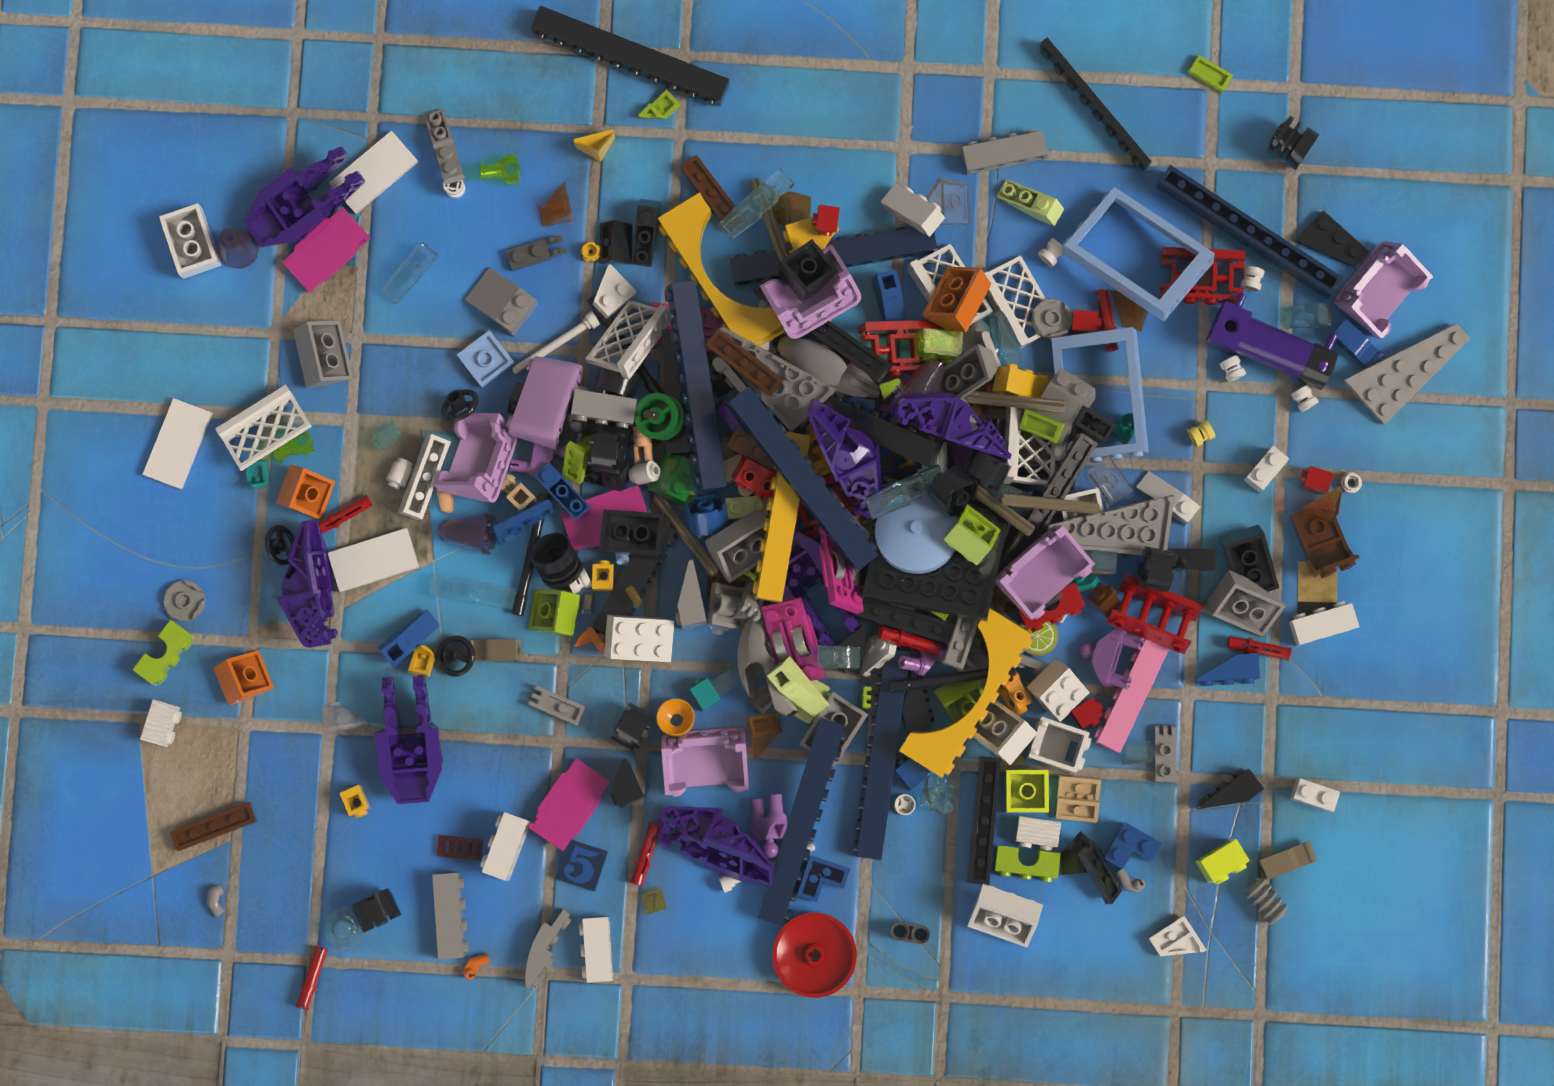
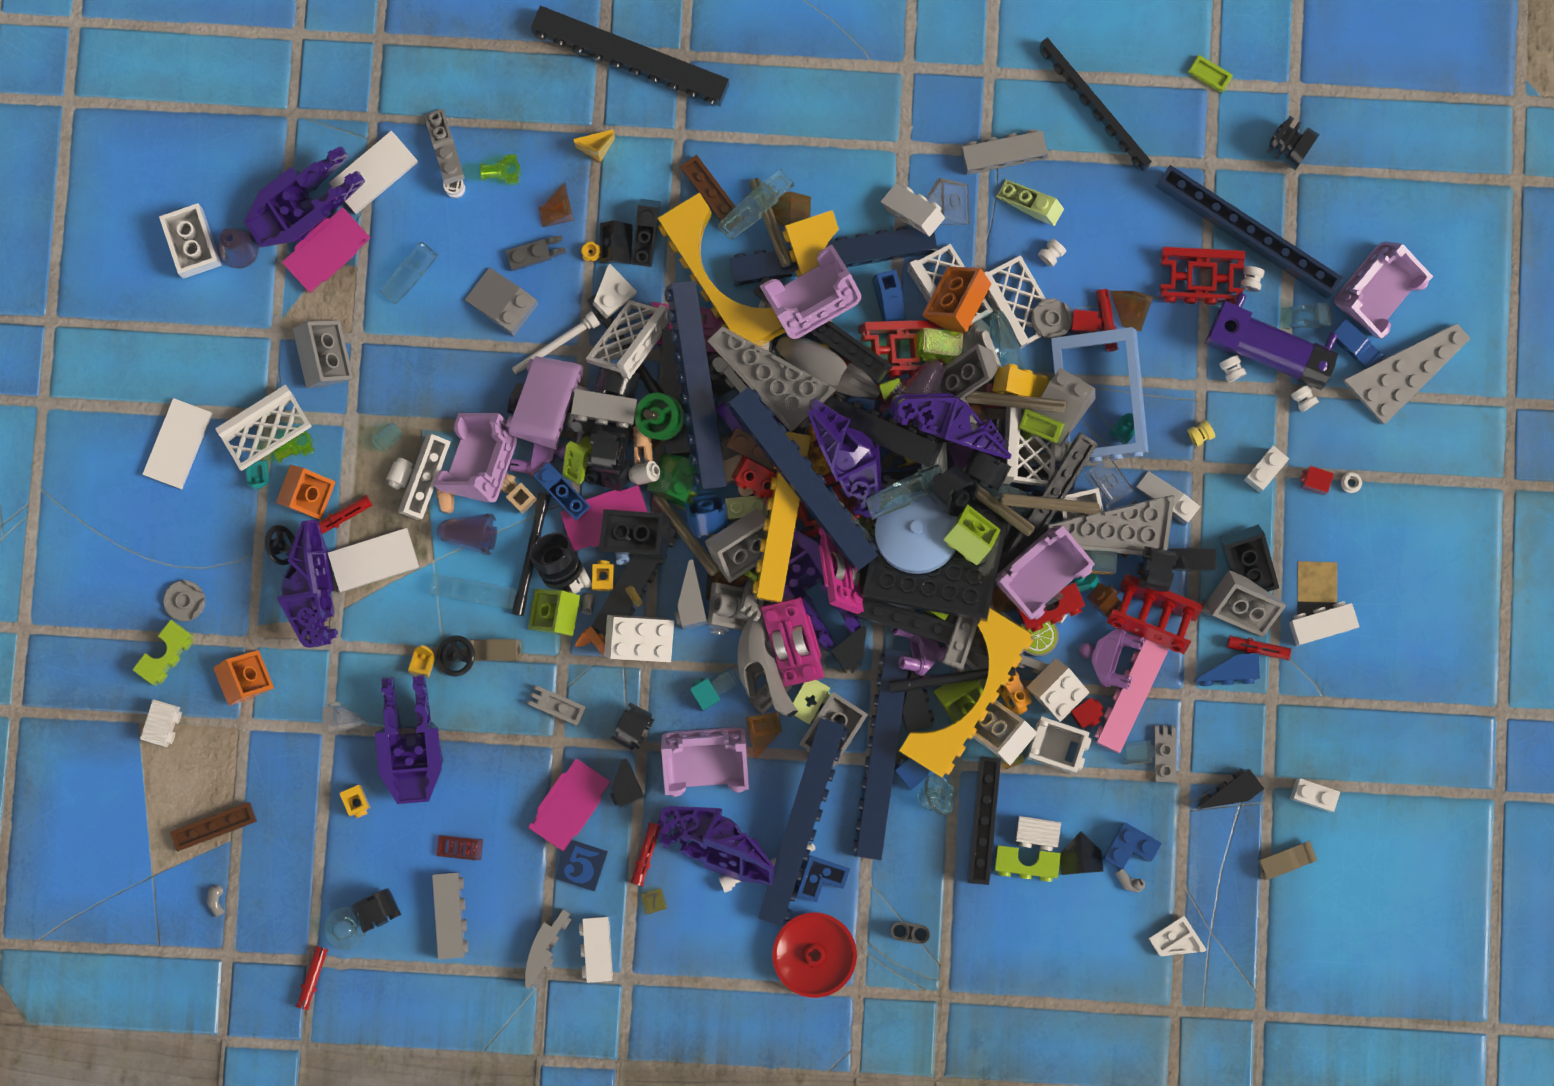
blue slope [378,609,440,667] -> none
black piece [441,389,479,422] -> none
light blue plate [457,330,515,388] -> none
orange arm [463,954,490,980] -> none
white brick [480,812,531,881] -> none
blue wing [492,499,554,546] -> none
lime slope [638,89,682,119] -> none
light orange piece [656,699,695,737] -> none
reddish brown plate [706,328,784,396] -> none
medium lavender connector [749,794,787,858] -> none
yellowish green slope [767,656,829,717] -> none
black slope [777,239,838,302] -> none
red brick [812,205,840,236] -> none
clear light blue arch [817,646,860,669] -> none
white wing [860,635,896,677] -> none
lime tile [861,686,871,710] -> none
red pin [878,626,941,655] -> none
white wheel [894,794,916,816] -> none
white brick [967,884,1043,947] -> none
neon yellow brick [1005,770,1049,813] -> none
tan slope [1055,774,1101,823] -> none
light blue window [1063,187,1215,322] -> none
black slope [1068,405,1116,443] -> none
black plate [1078,841,1122,904] -> none
neon yellow brick [1195,839,1250,884] -> none
light grey piece [1243,877,1288,926] -> none
reddish brown bracket [1290,500,1360,579] -> none
black wing [1295,210,1369,268] -> none
clear orange slope [1301,486,1342,521] -> none

